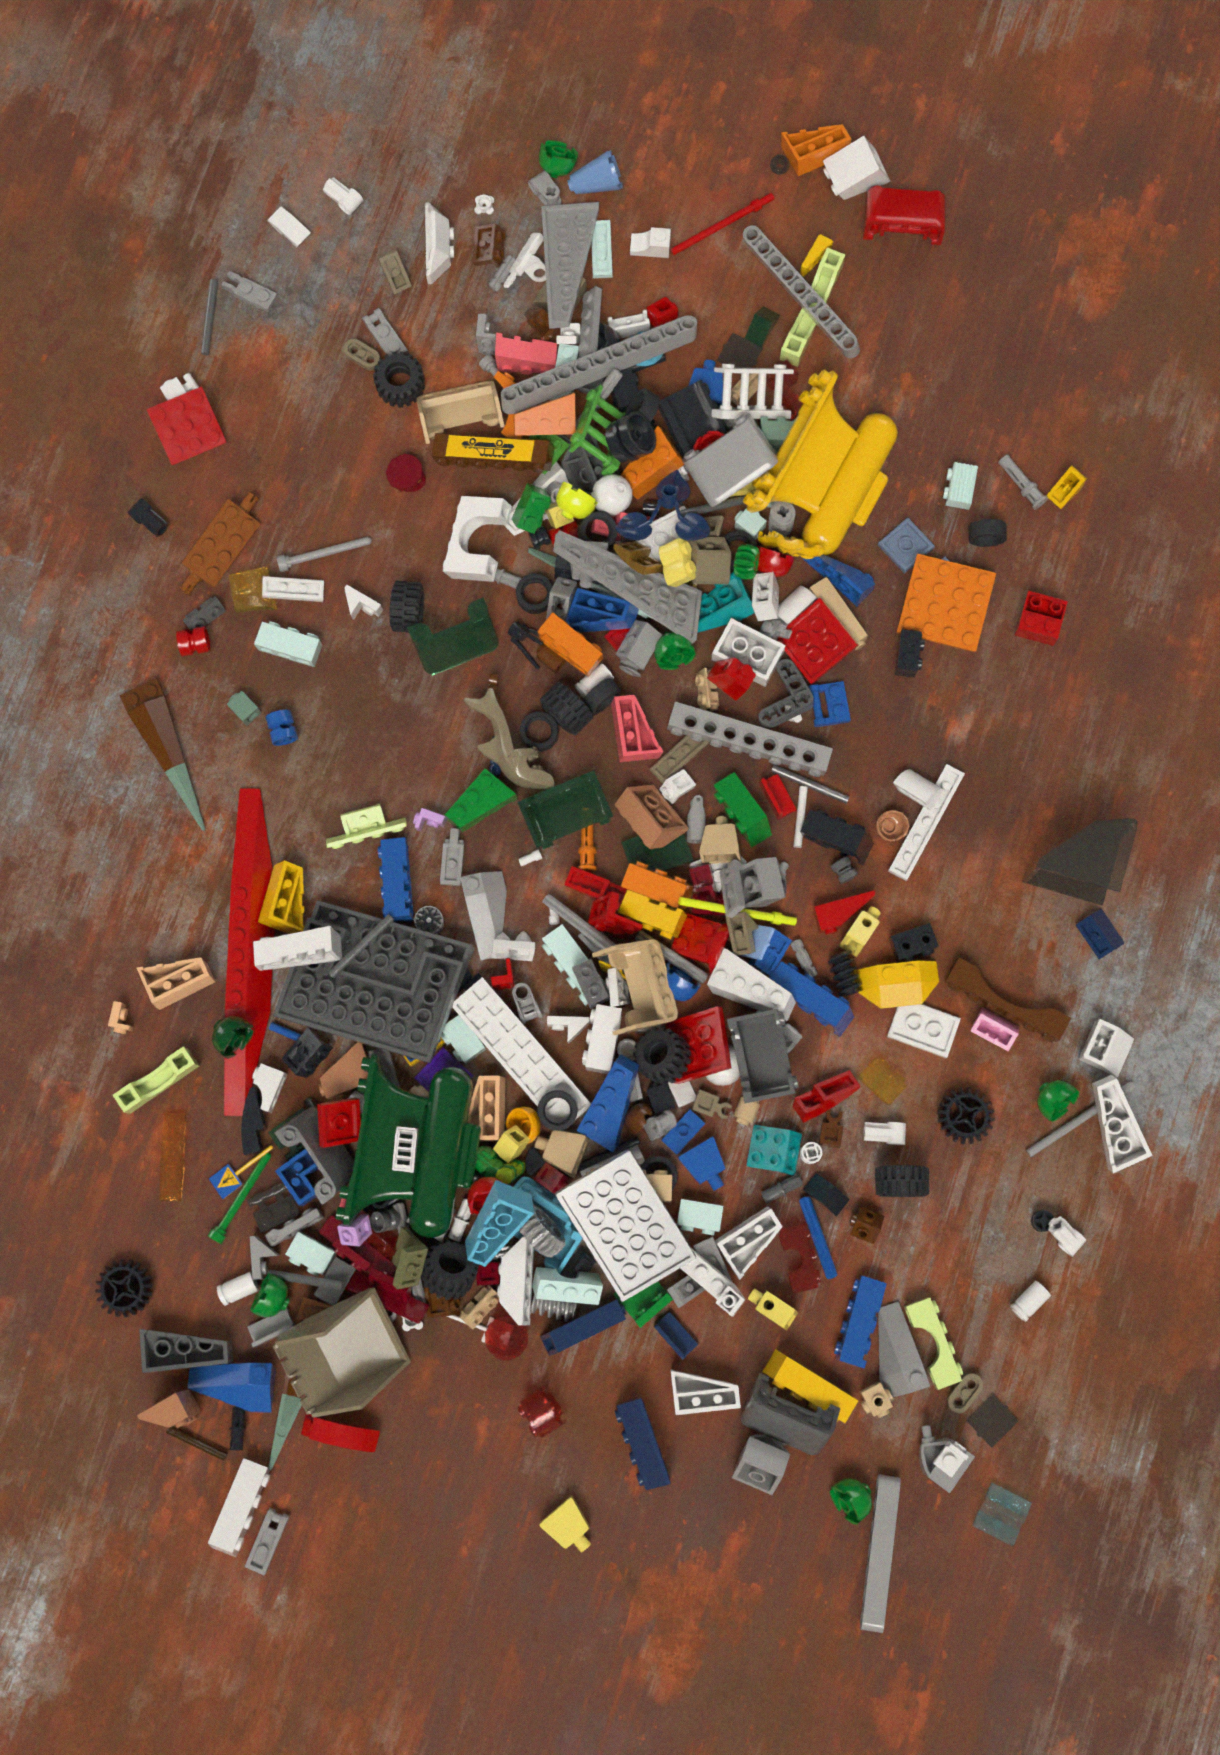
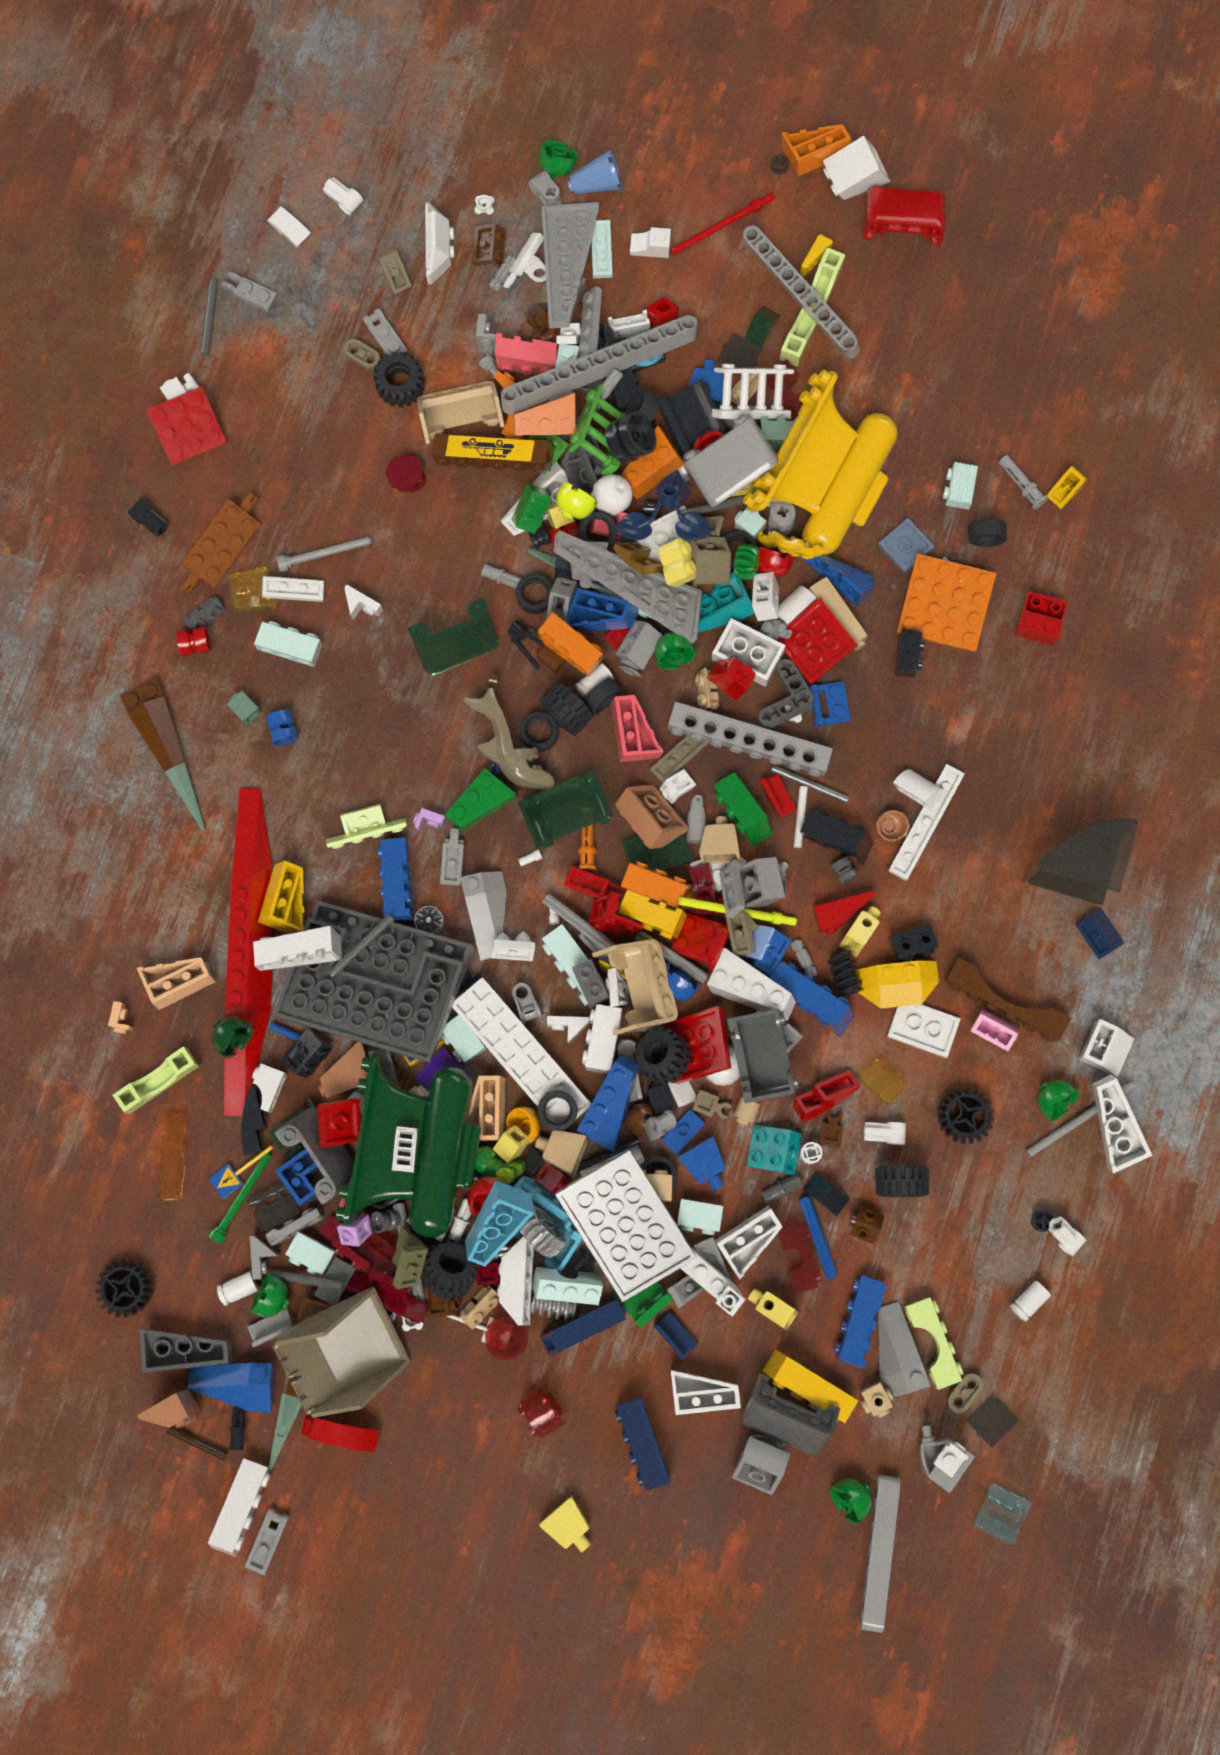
black tyre [389,581,424,633] -> none
white arch [443,496,512,582] -> none
red panel [491,958,515,991] -> none

